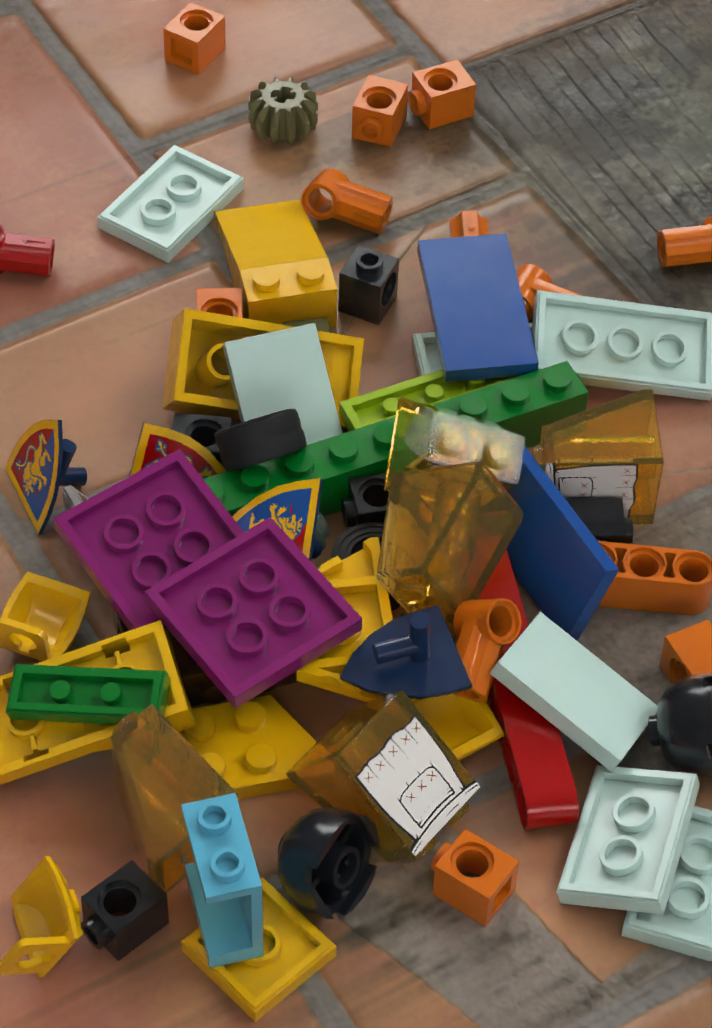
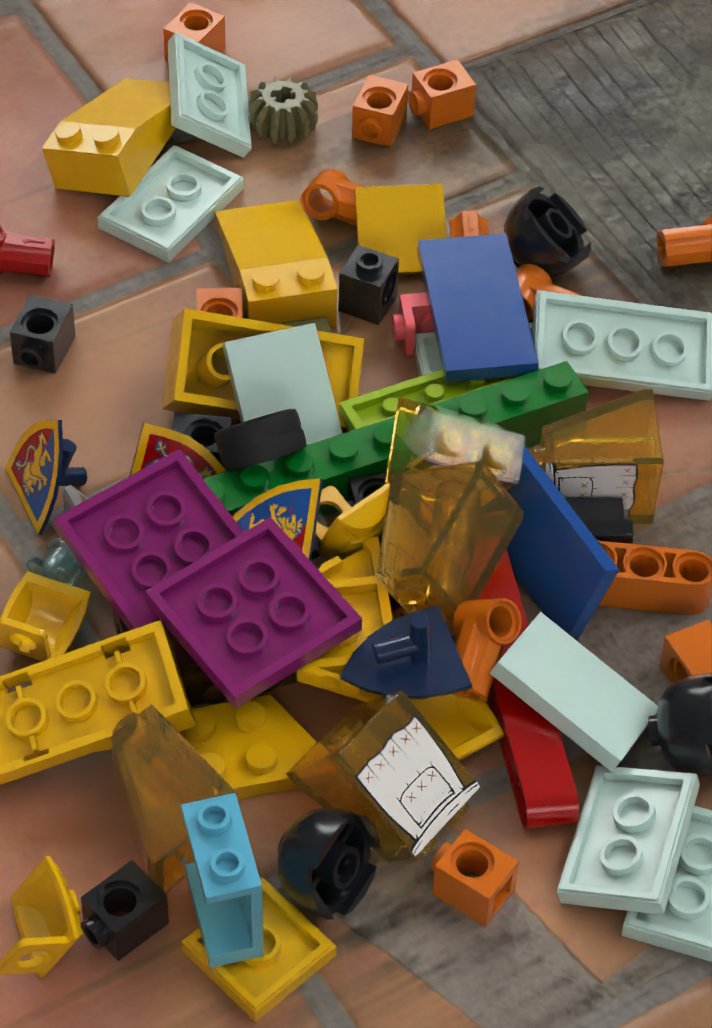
green tile [6,664,171,727] -> none
none -> black brick [10,294,75,374]
none -> clear light blue brick [26,538,87,585]
none -> yellow slope [42,78,176,197]
none -> light aqua tile [168,33,252,158]
none -> yellow piece [315,483,391,558]
none -> yellow tile [354,183,446,275]
none -> coral bracket [391,292,434,357]
none -> black cylinder [504,186,591,277]

